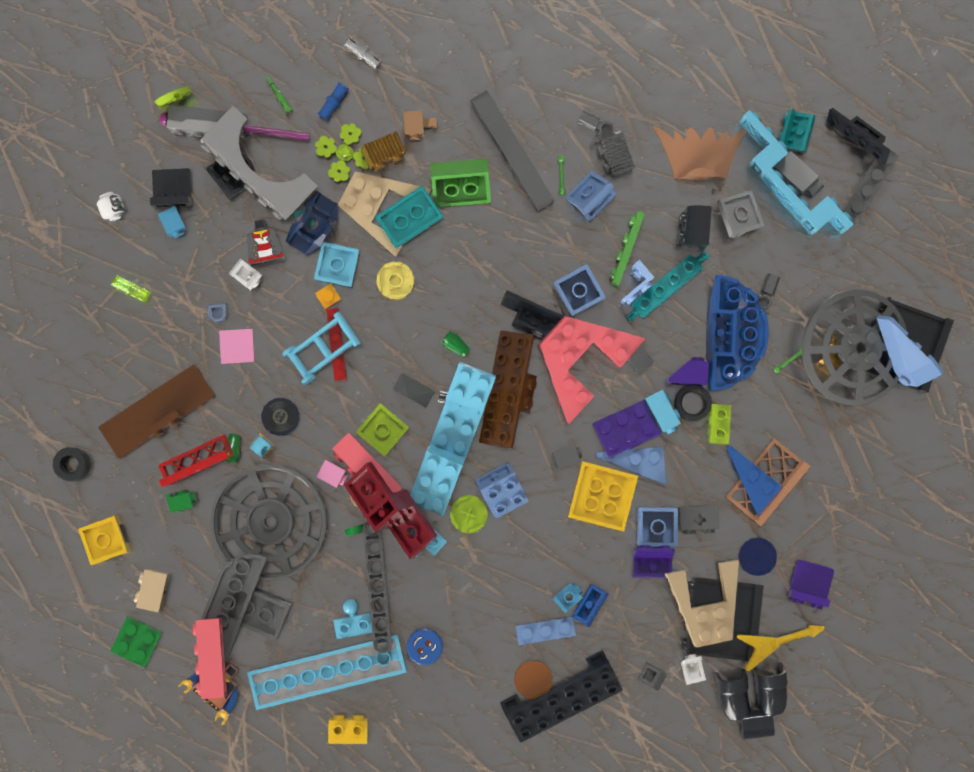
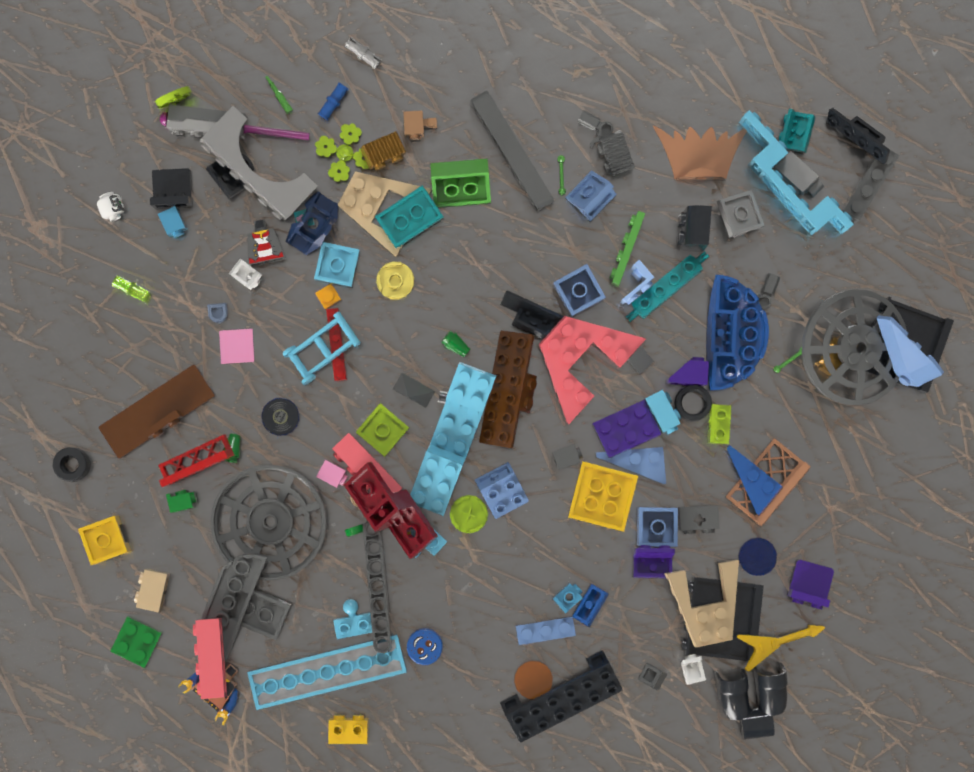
medium azure leg [249,433,275,459] -> none

